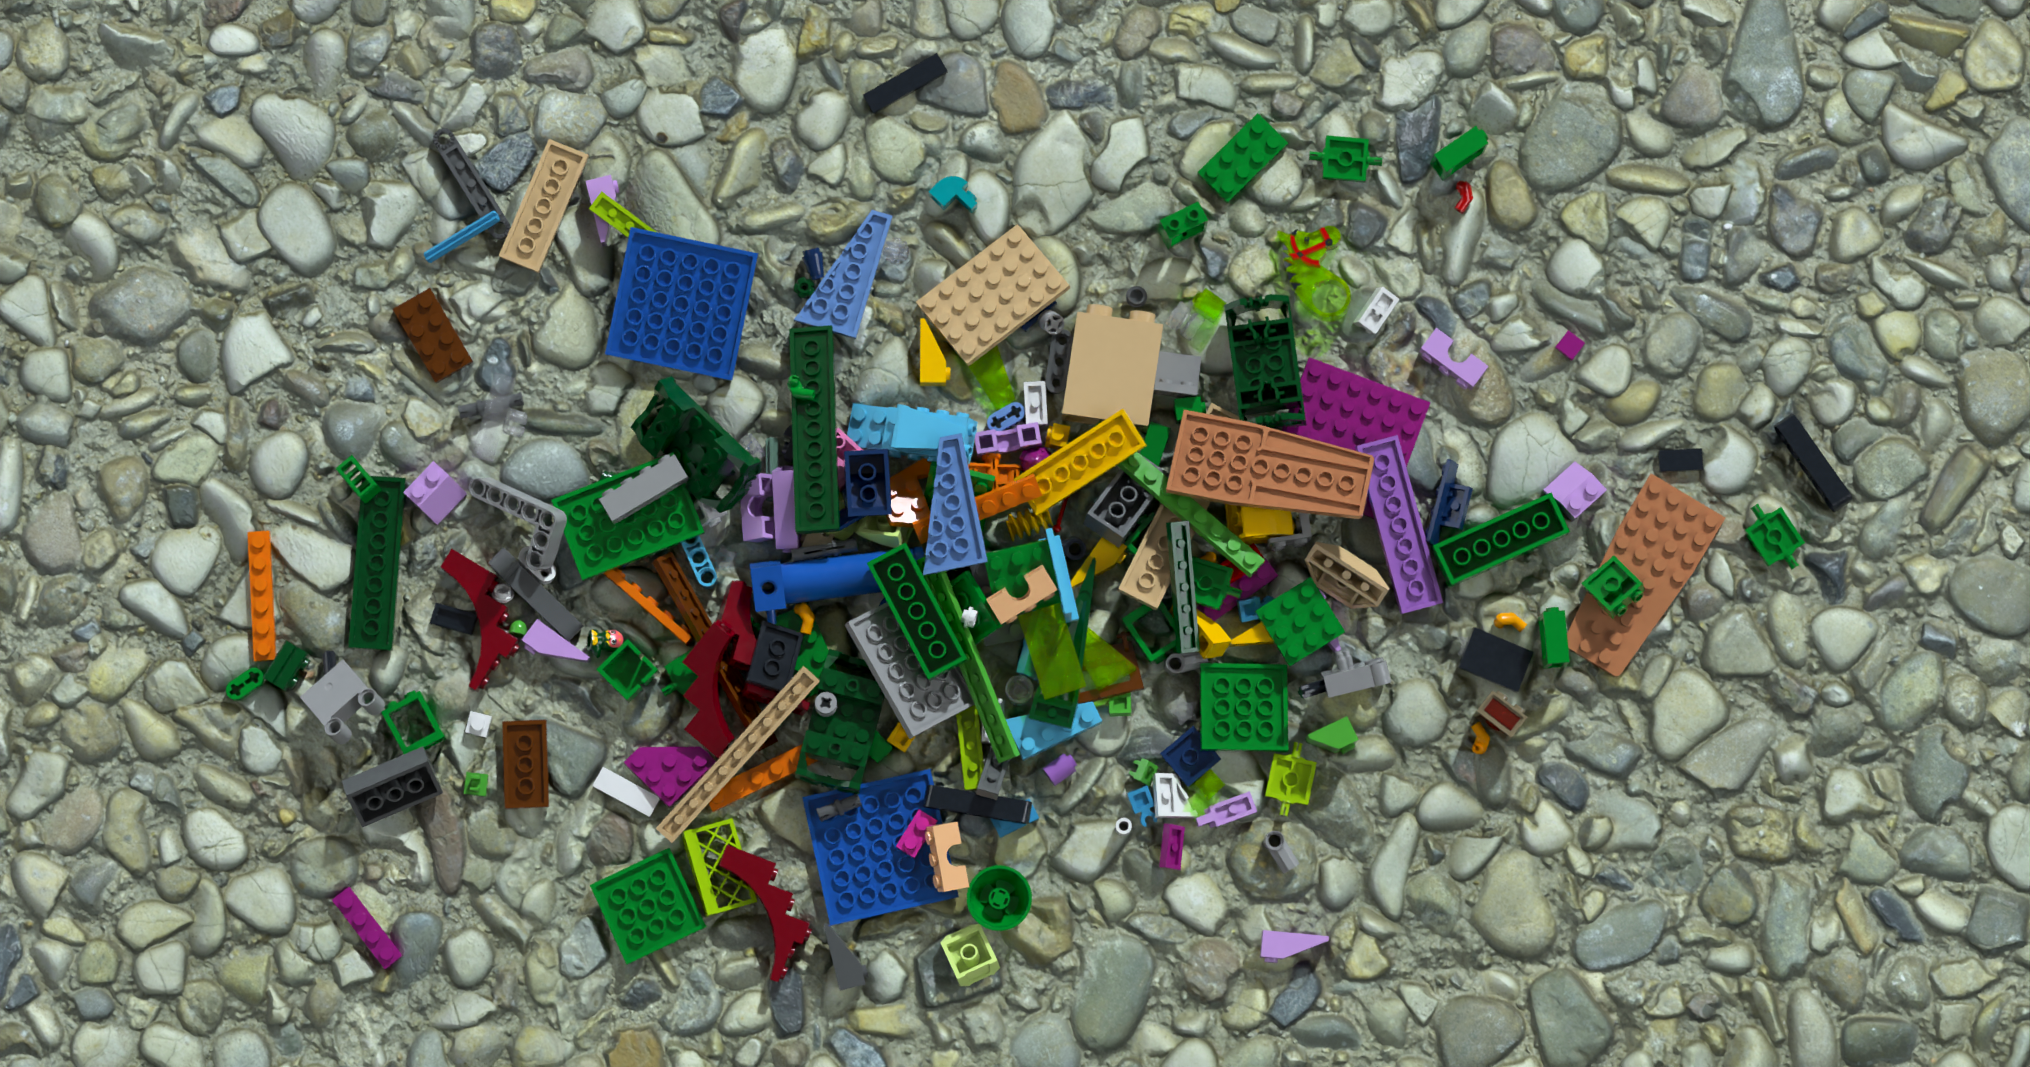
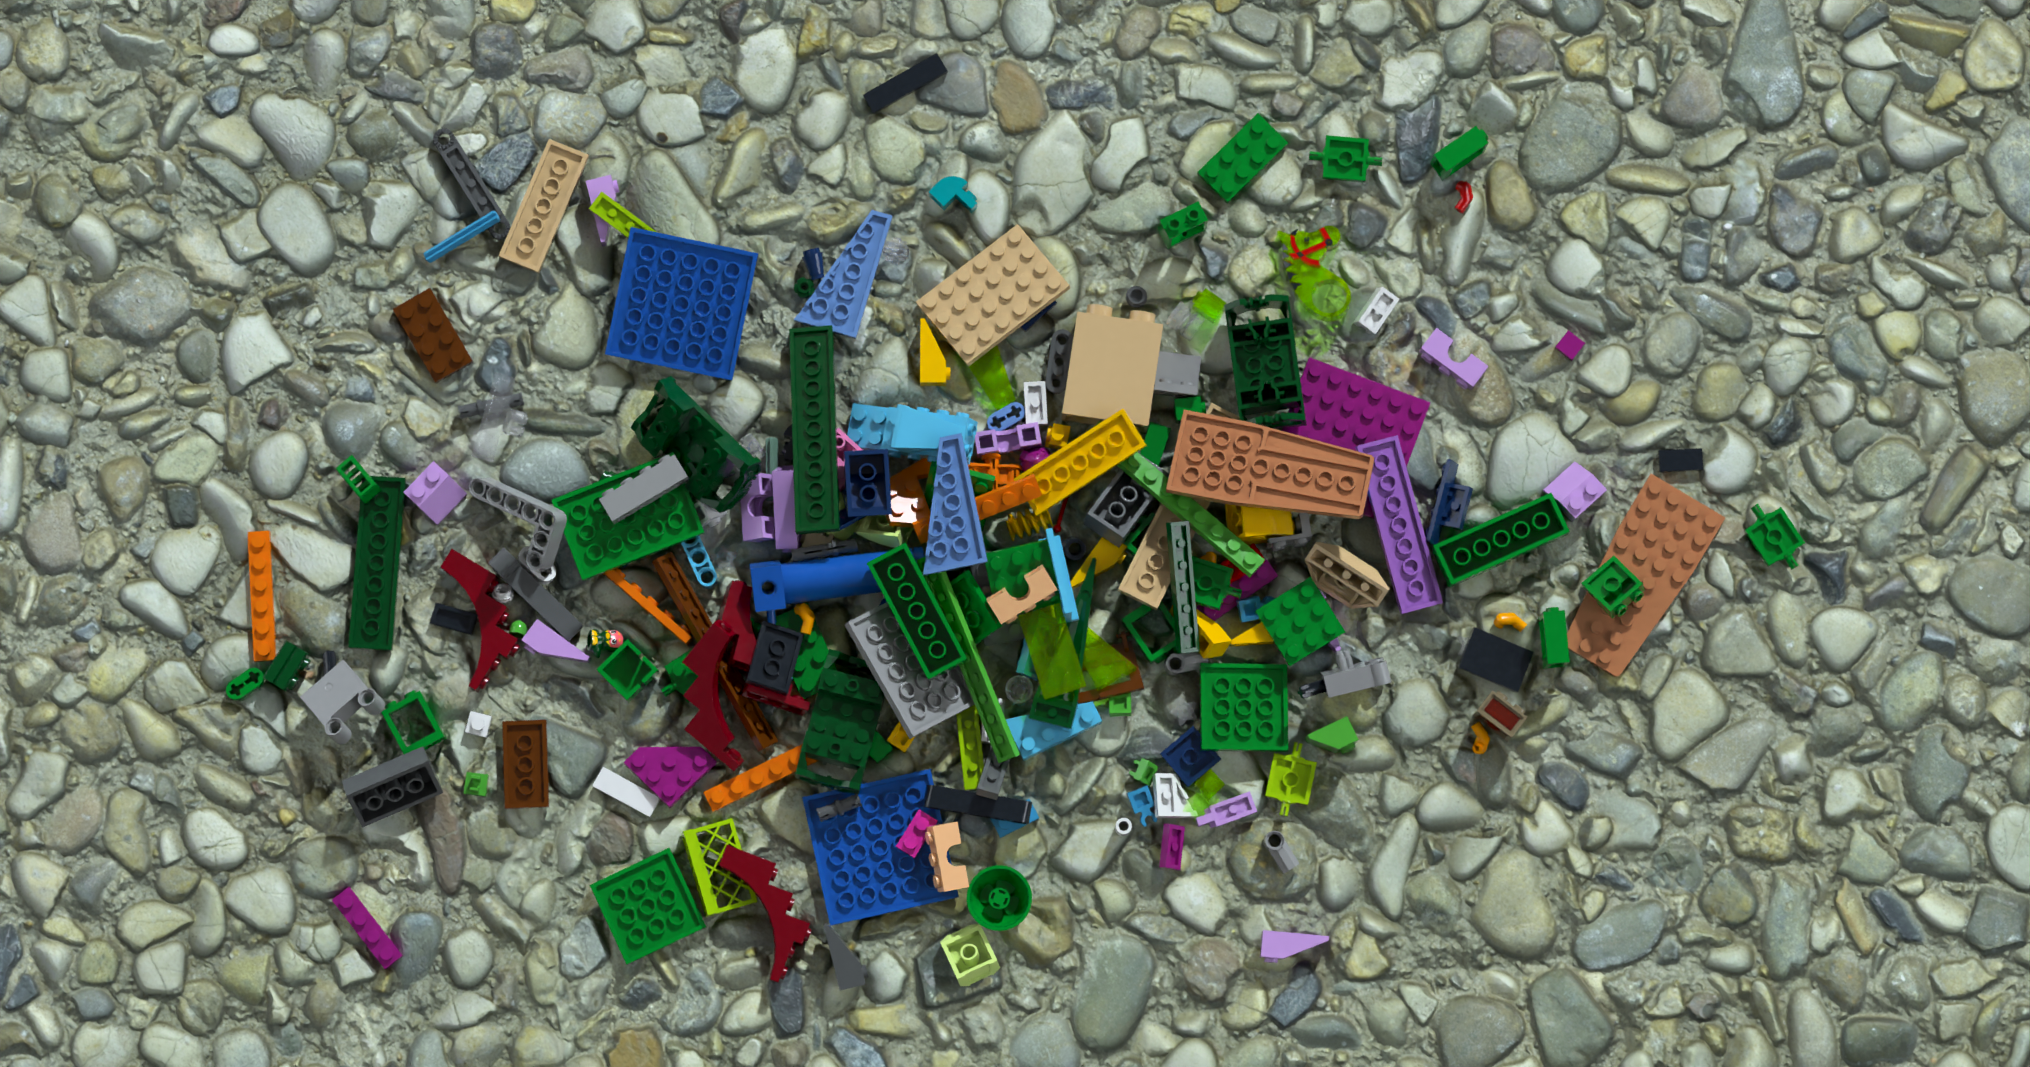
tan plate [656,666,820,843] -> none
green arm [787,375,815,401] -> none
light grey wheel [815,692,837,717] -> none
white plate [961,607,978,628] -> none
light grey wheel [1038,309,1064,335] -> none
medium lavender brick [1042,753,1077,786] -> none
black beam [1774,414,1853,512] -> none

